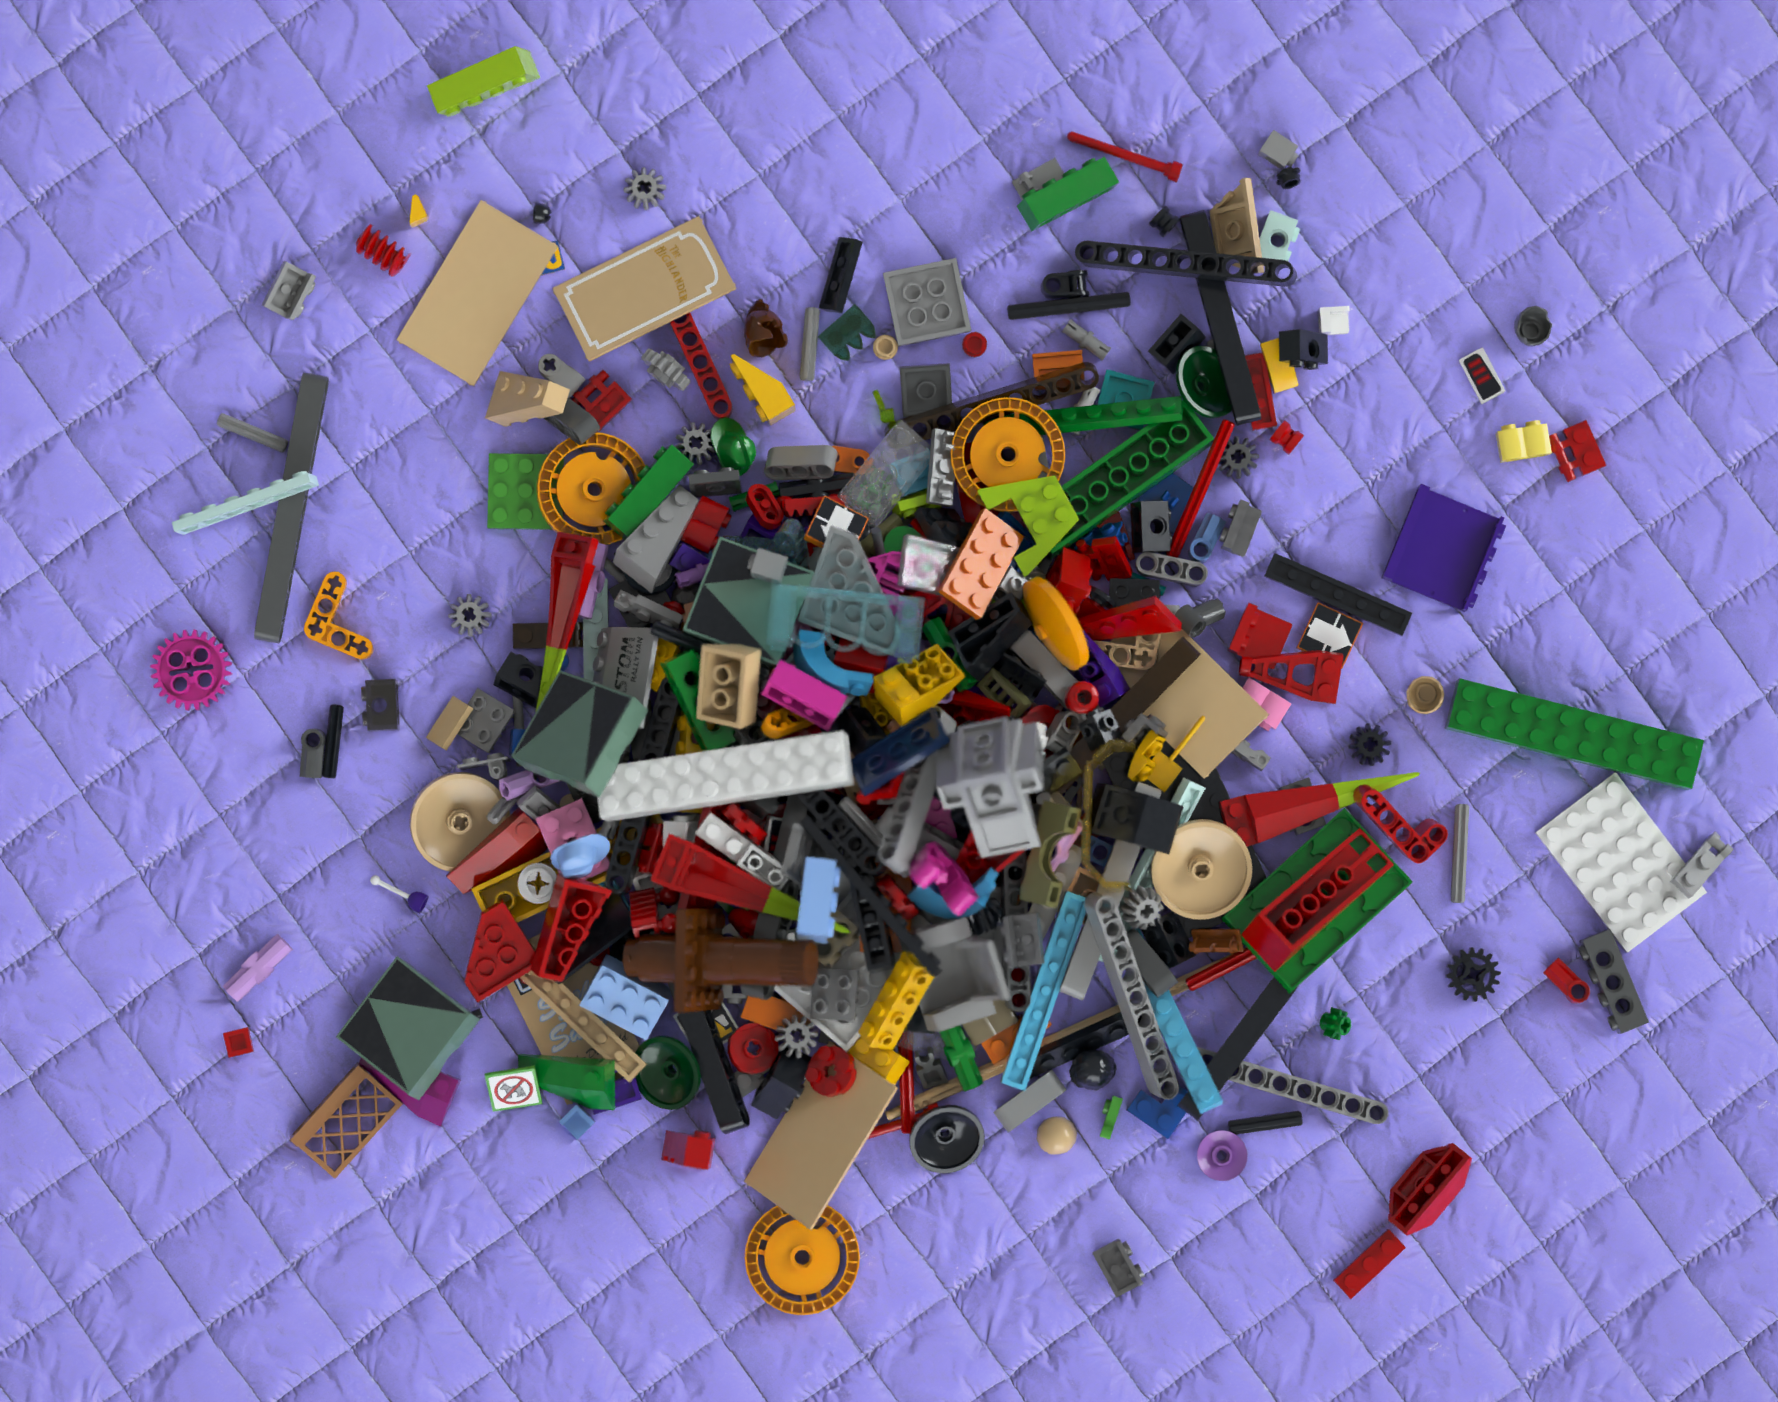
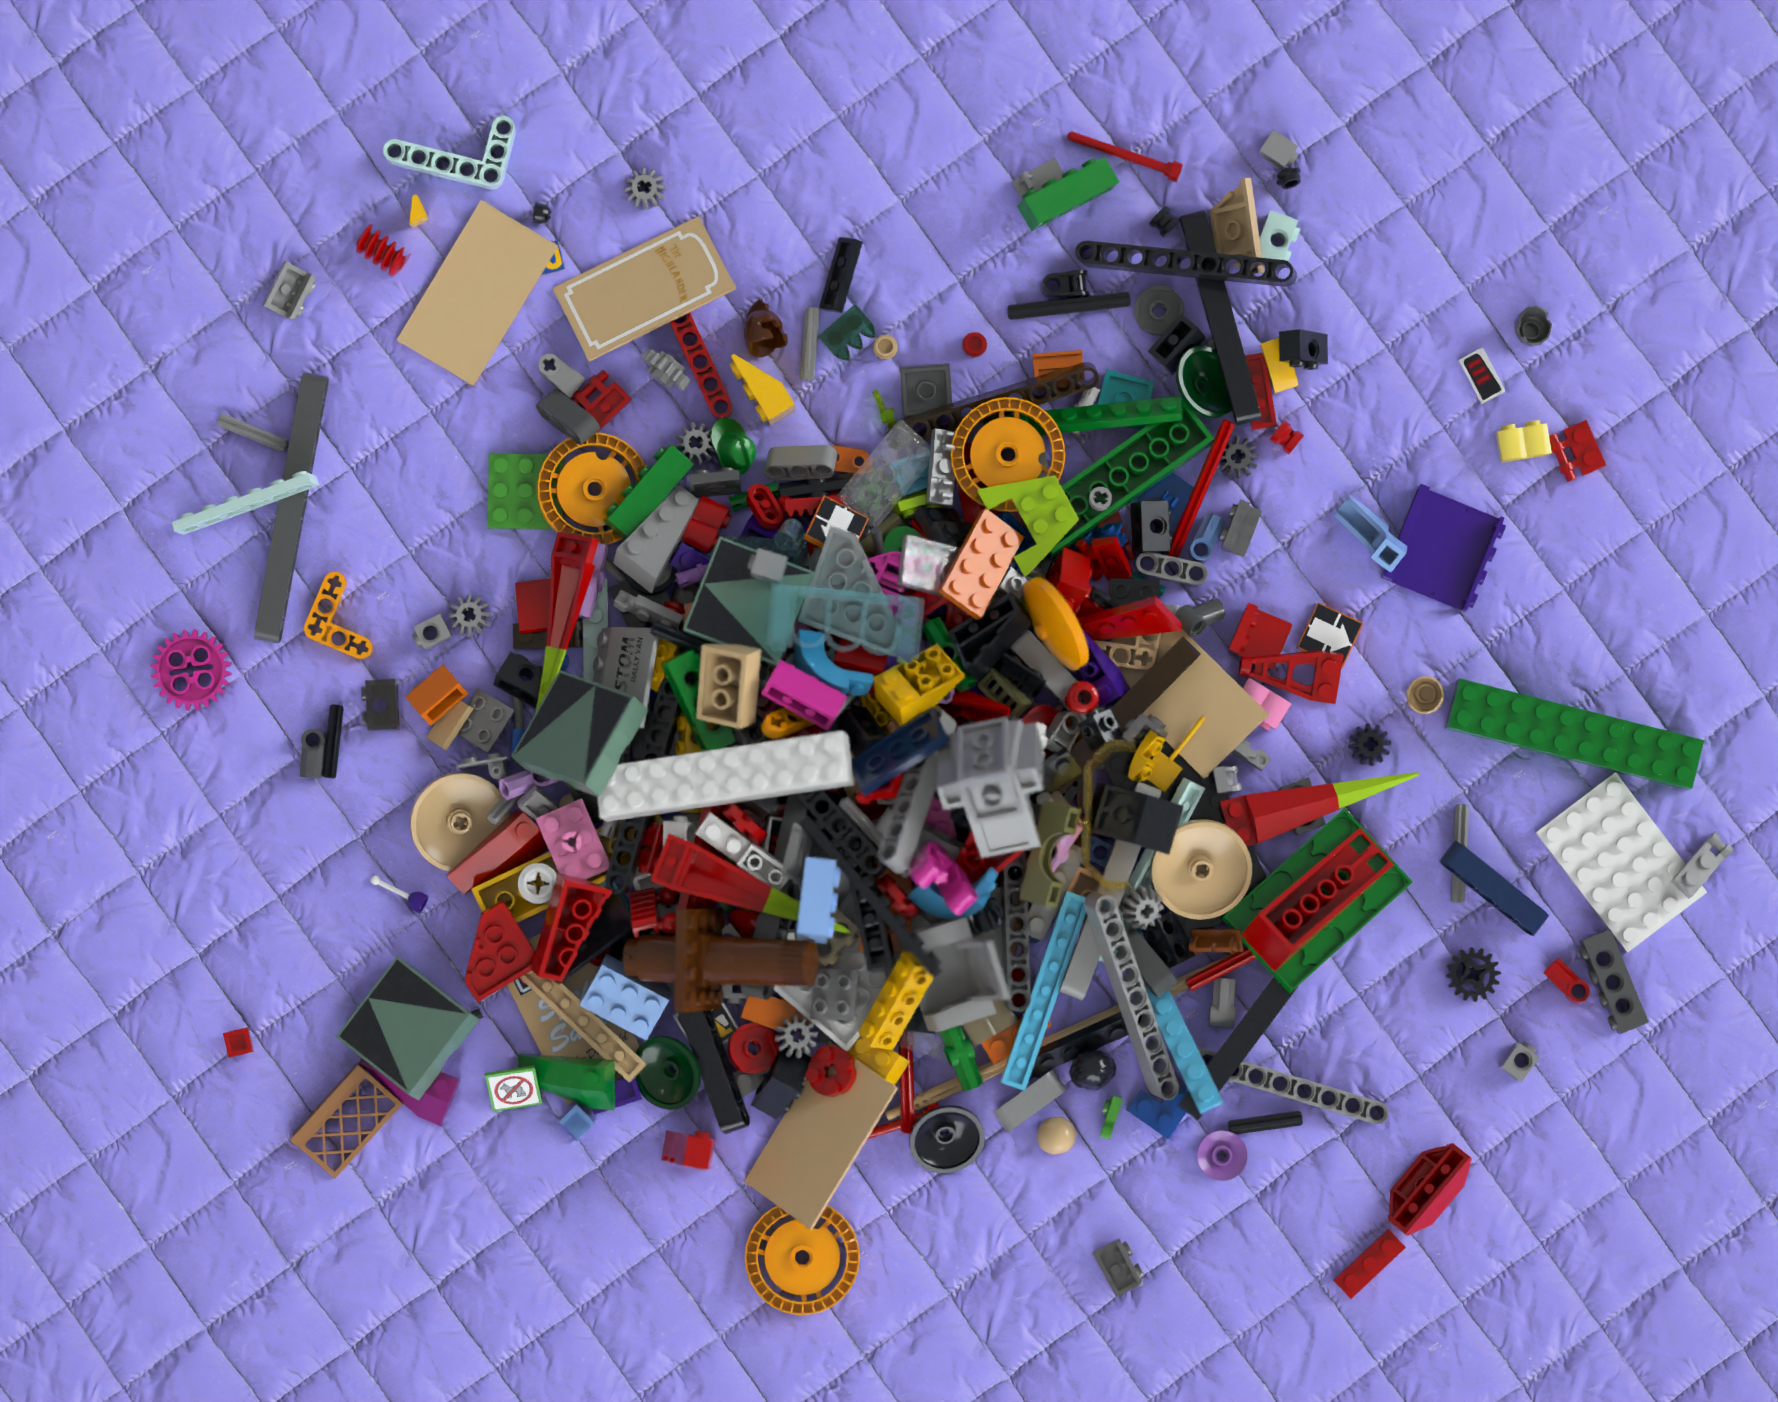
lavender piece [223,934,293,1002] -> none
lime wedge [427,46,540,117] -> none
tan wedge [485,371,570,427] -> none
light blue piece [551,834,610,879] -> none
light grey plate [883,258,971,347] -> none
dark grey plate [914,1047,948,1089] -> none
flat silver bracket [1001,913,1045,967] -> none
light grey pin [1062,319,1111,361] -> none
black plate [1264,553,1412,636] -> none
white panel [1318,306,1350,335] -> none
green gear [1320,1007,1351,1040] -> none
red beam [1353,784,1448,863] -> none
none -> light aqua beam [383,116,516,190]
none -> orange piece [405,664,469,726]
none -> light grey brick [412,614,453,651]
none -> red slope [515,579,551,634]
none -> light grey bush [1089,487,1112,511]
none -> dark grey plate [1134,285,1184,336]
none -> light grey piece [1209,978,1236,1029]
none -> light grey plate [1213,766,1242,793]
none -> light blue arch [1334,495,1408,573]
none -> dark blue beam [1439,841,1549,936]
none -> light grey brick [1499,1042,1540,1082]

